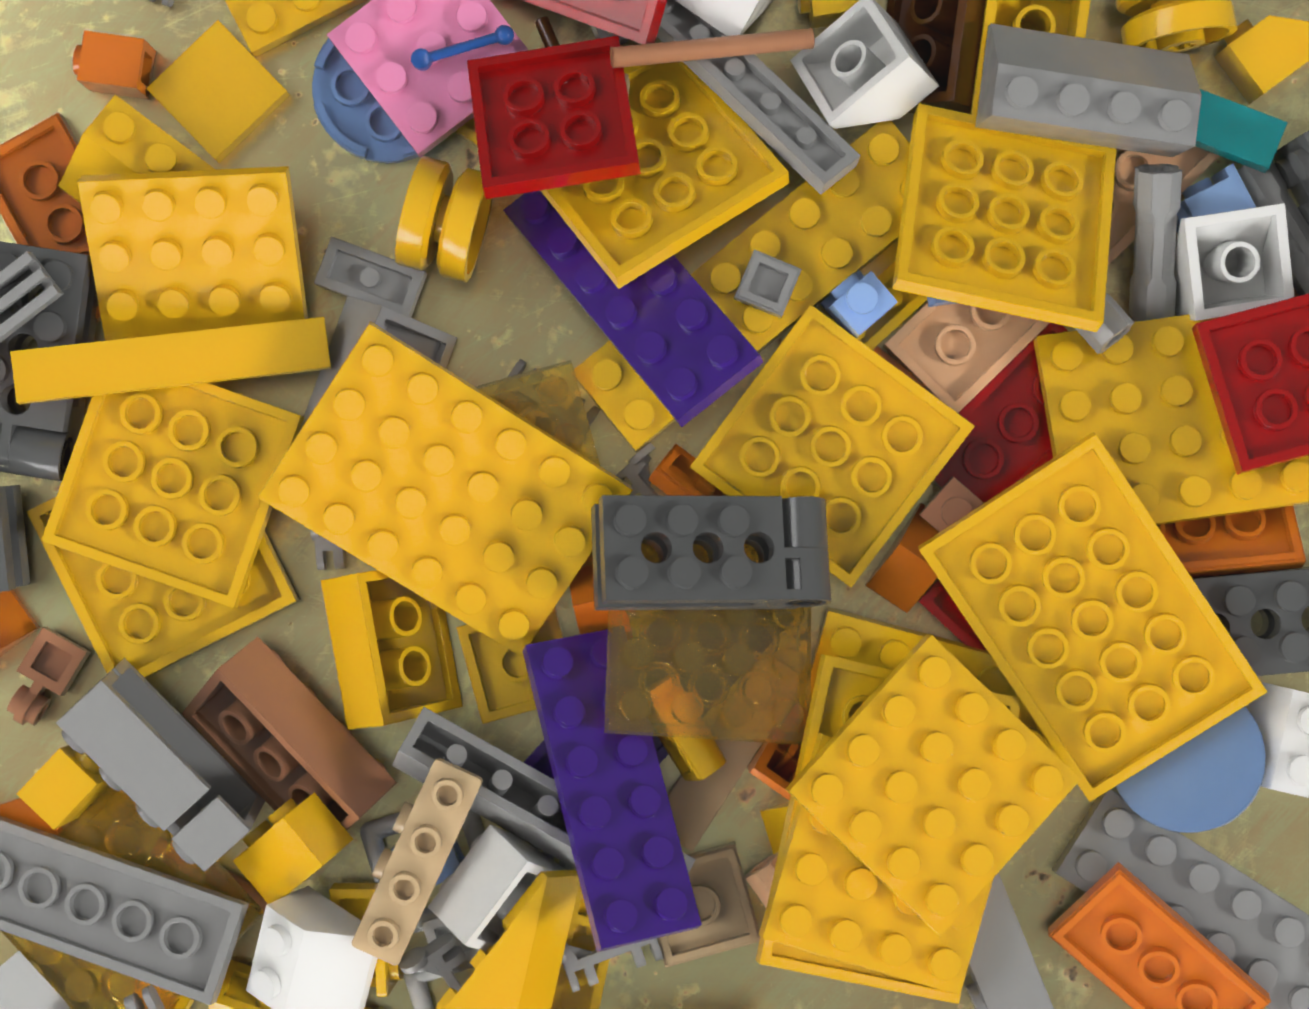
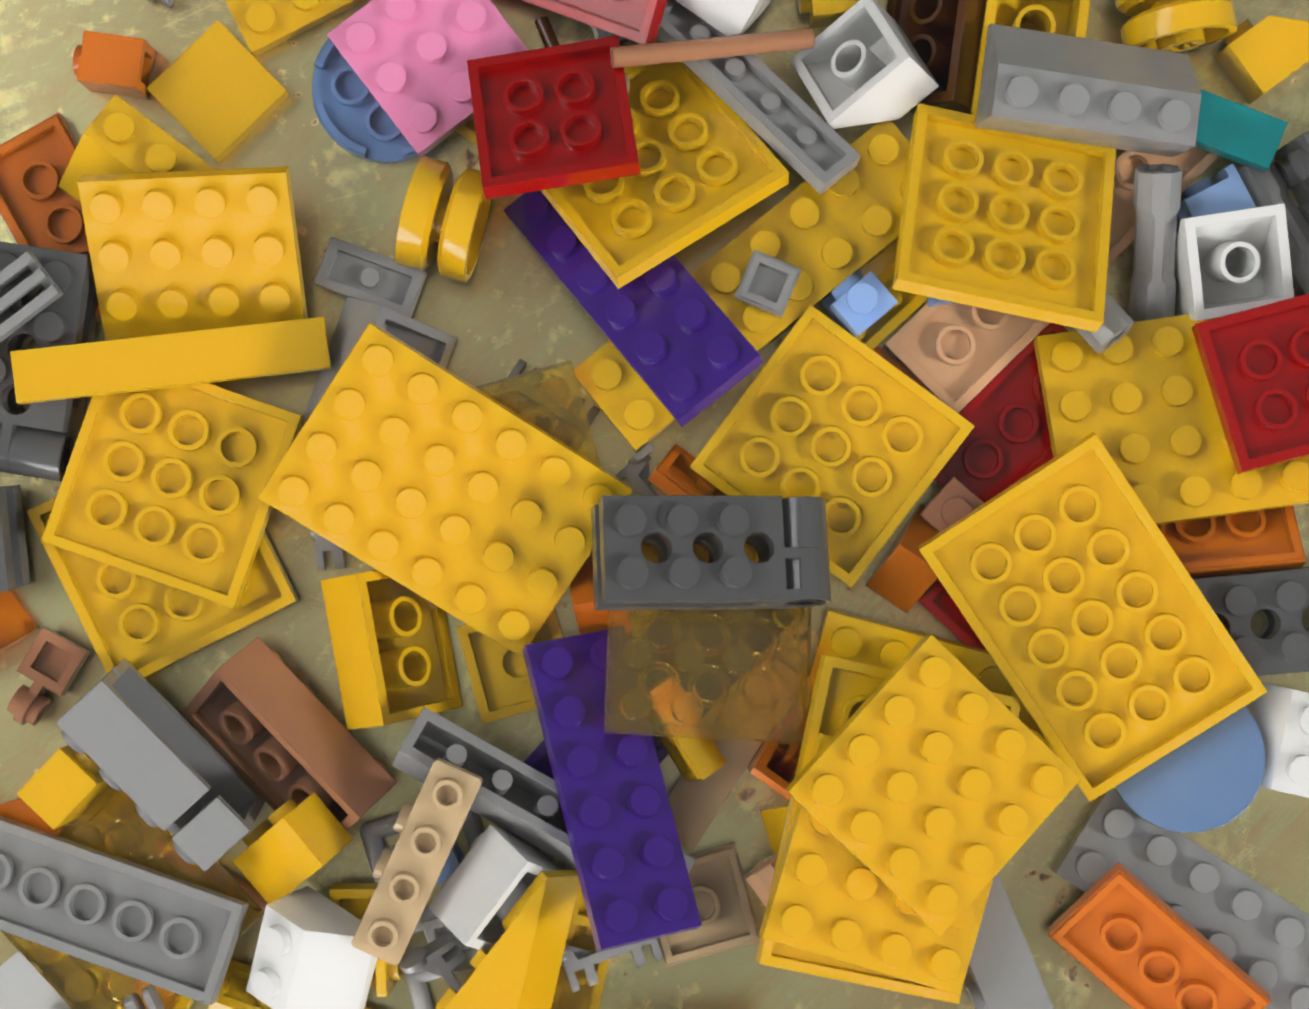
blue hinge [411,25,514,71] -> none

